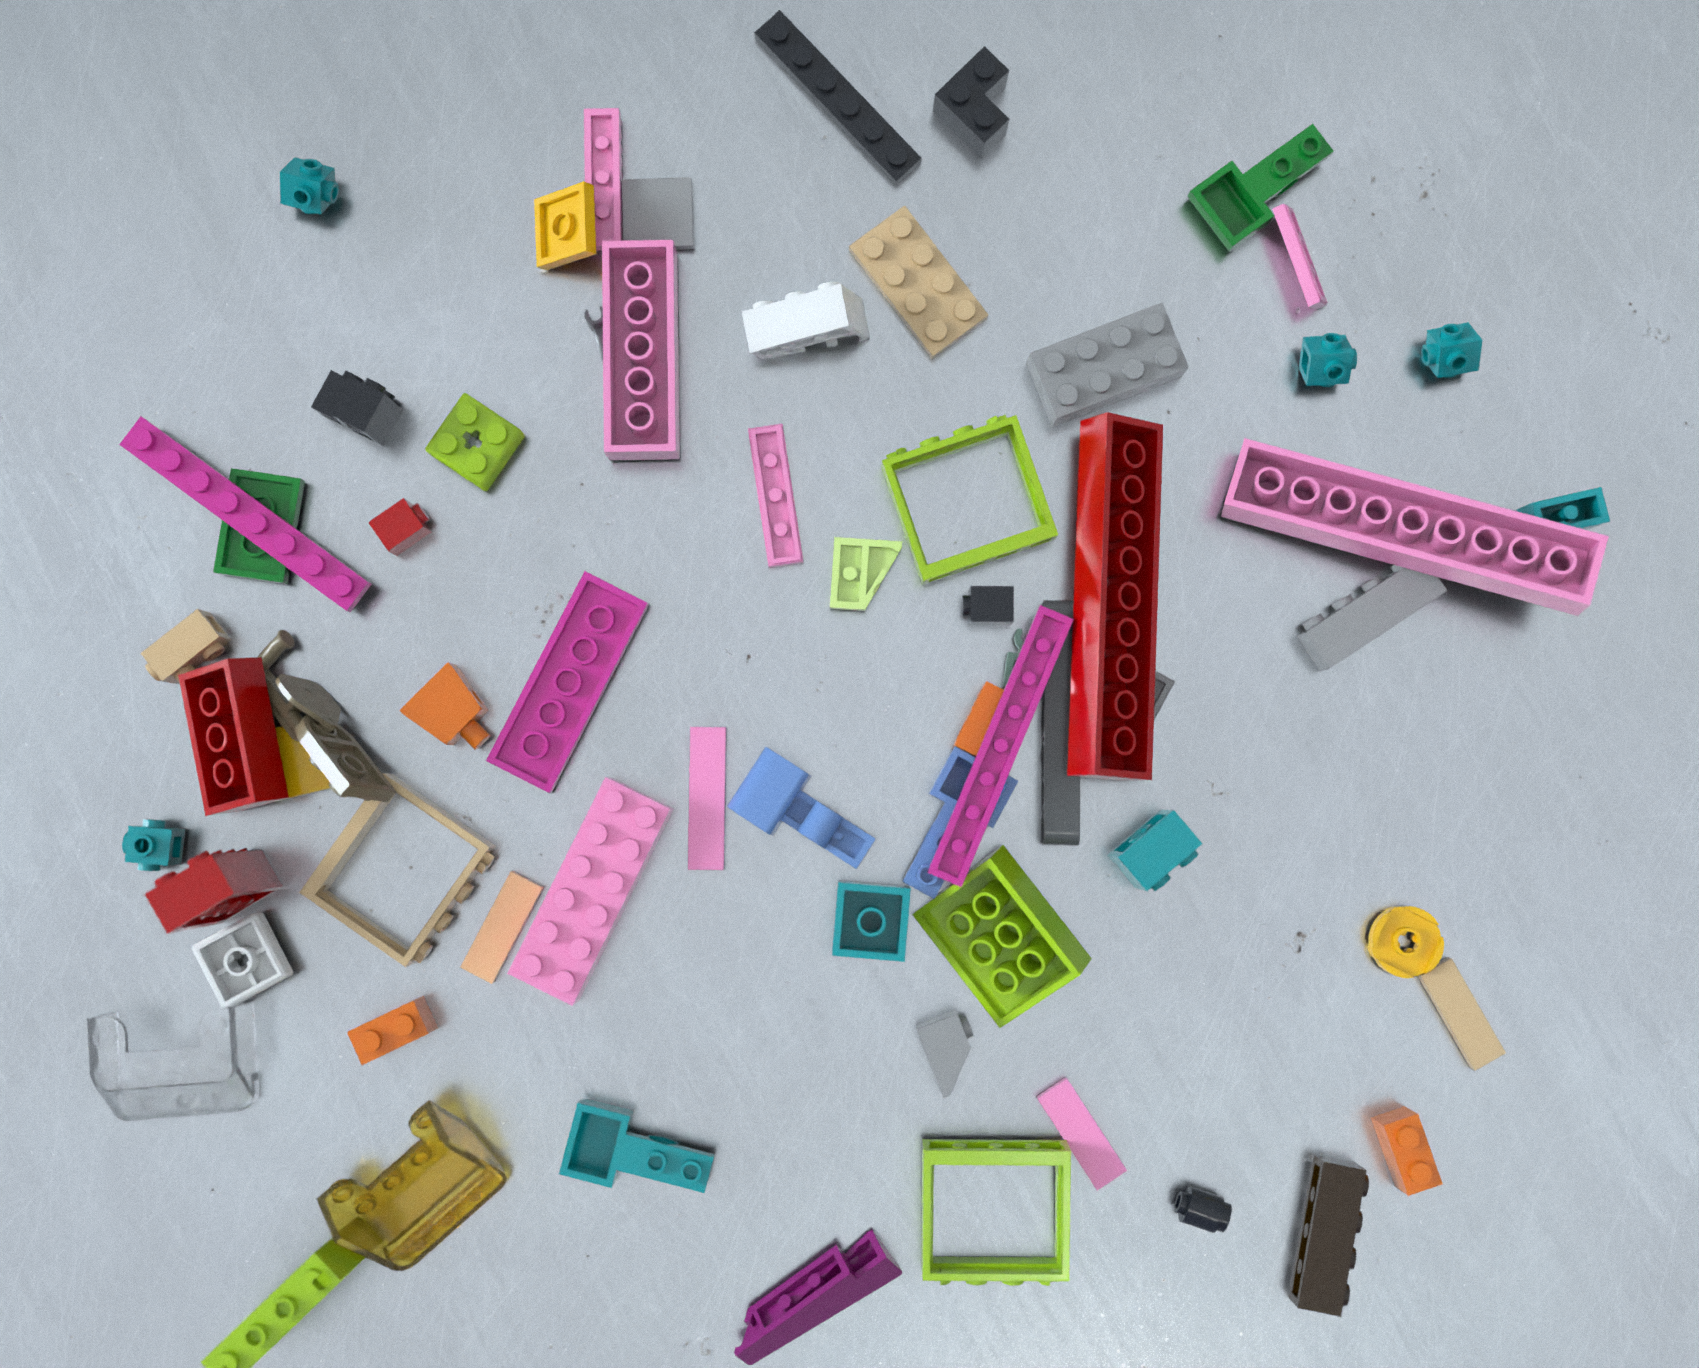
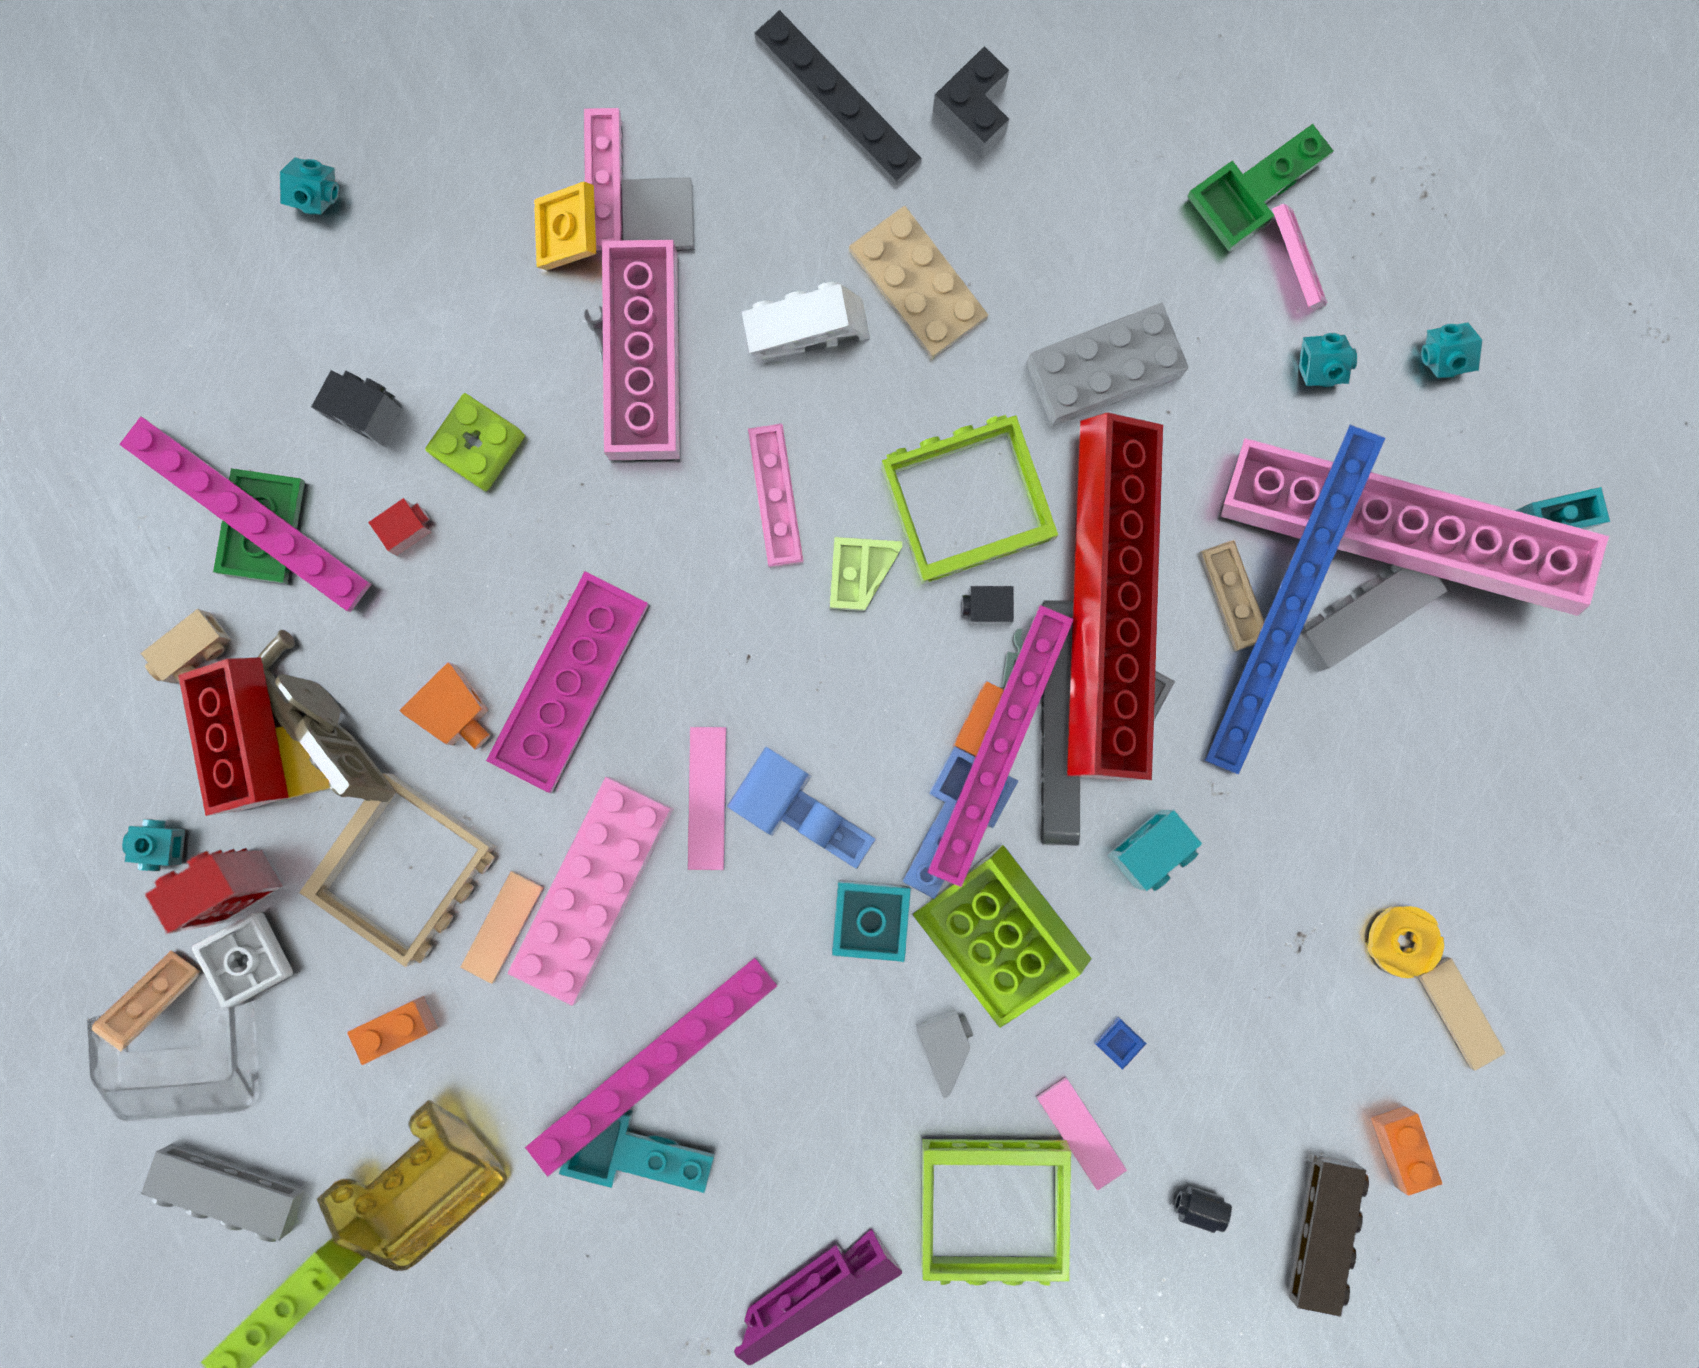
none -> light nougat tile [92,950,200,1052]
none -> light grey brick [141,1145,305,1242]
none -> dark pink plate [525,958,777,1177]
none -> blue tile [1095,1017,1147,1070]
none -> tan tile [1199,540,1264,651]
none -> blue plate [1205,424,1385,774]

